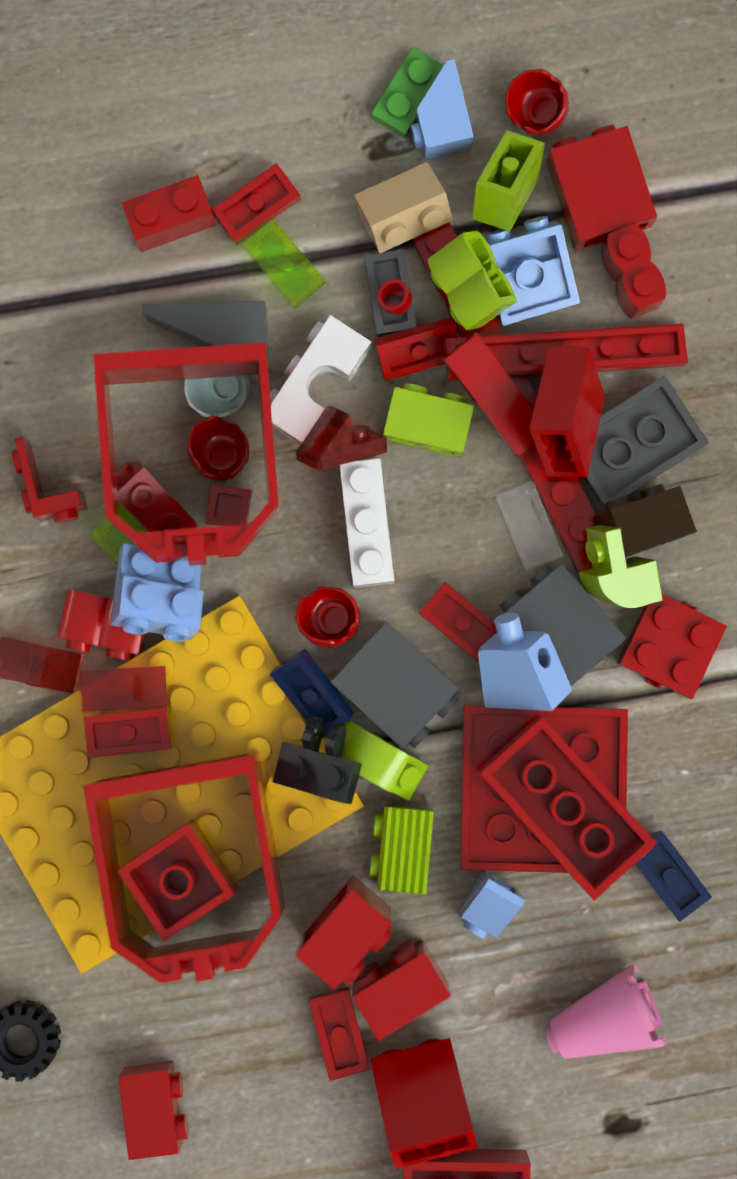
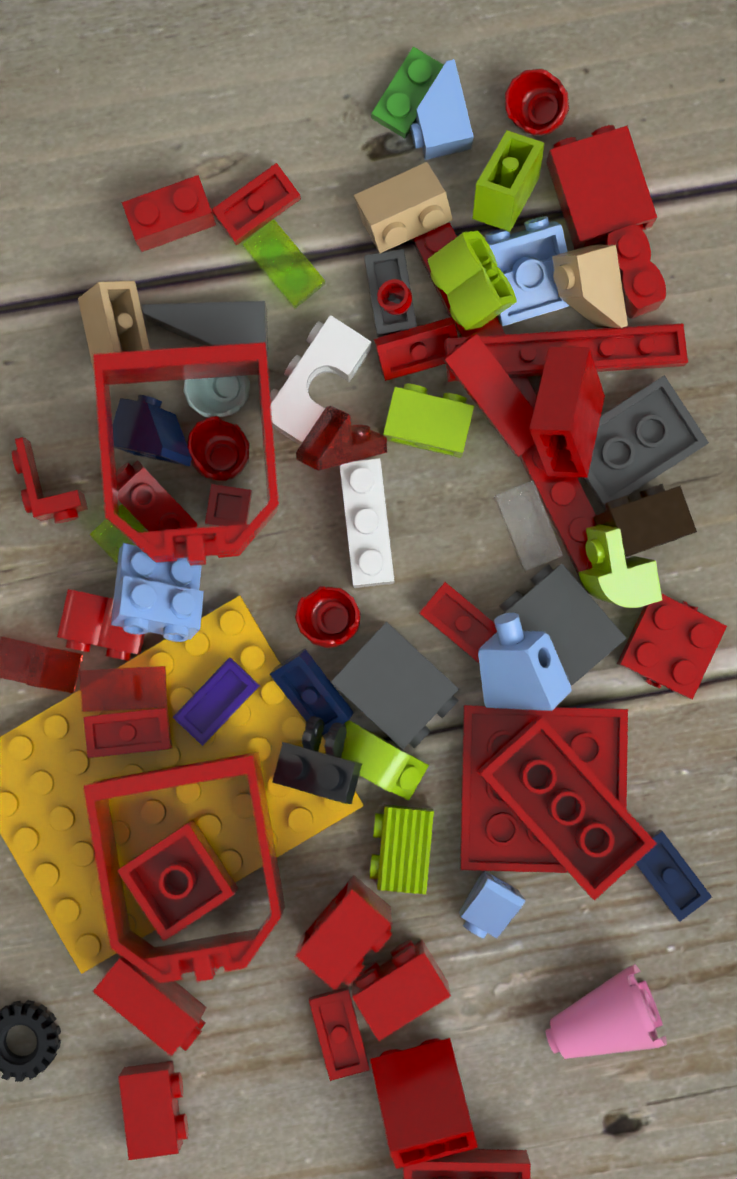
none -> tan brick [78,281,150,375]
none -> red brick [92,956,207,1057]
none -> dark blue slope [112,395,192,467]
none -> dark purple tile [173,657,260,746]
none -> tan slope [552,245,628,328]

